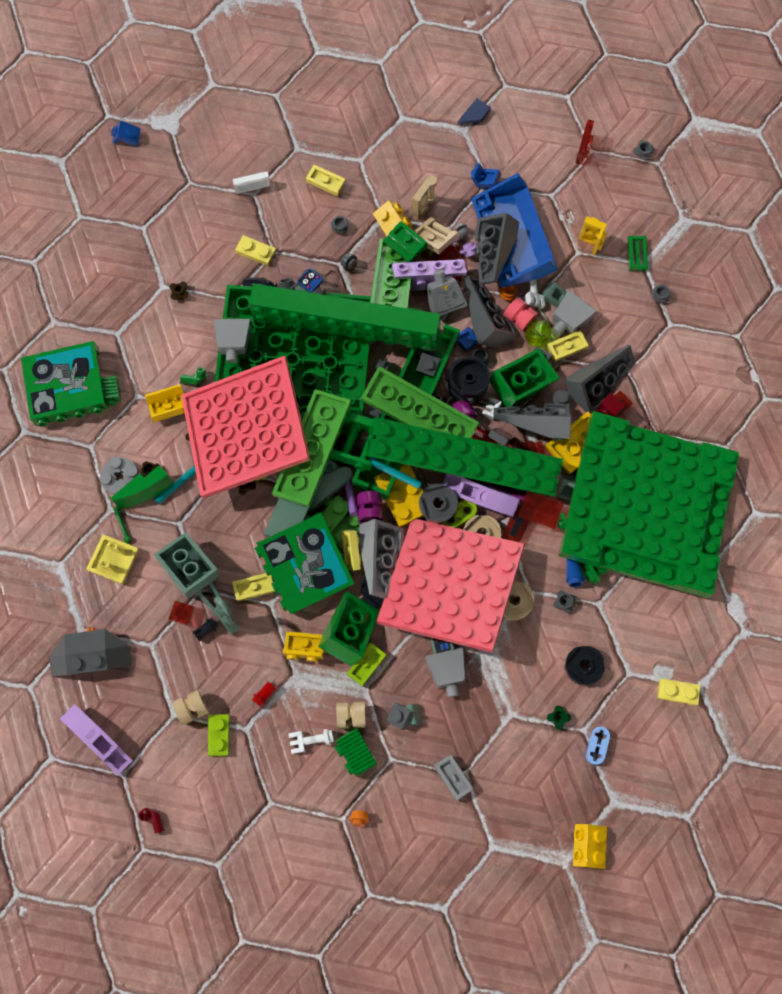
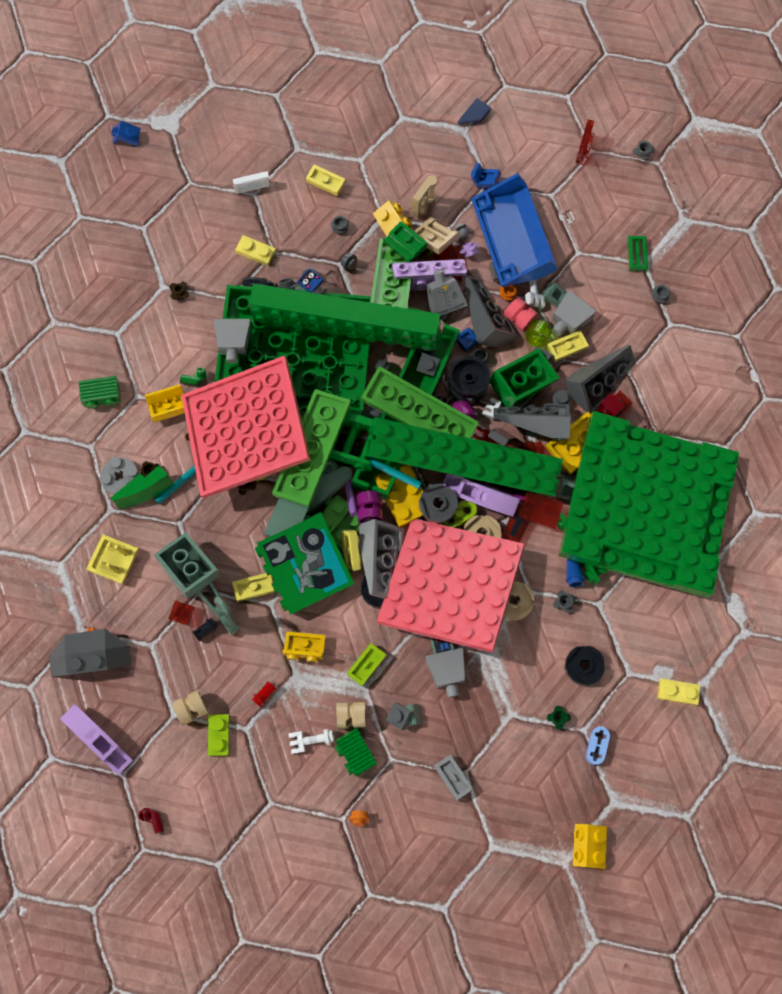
panel [21,341,109,426] -> none
green hinge [113,506,132,544] -> none
green slope [318,591,379,666] -> none
dark grey wedge [475,213,520,284] -> none
yellow bracket [579,216,608,255] -> none

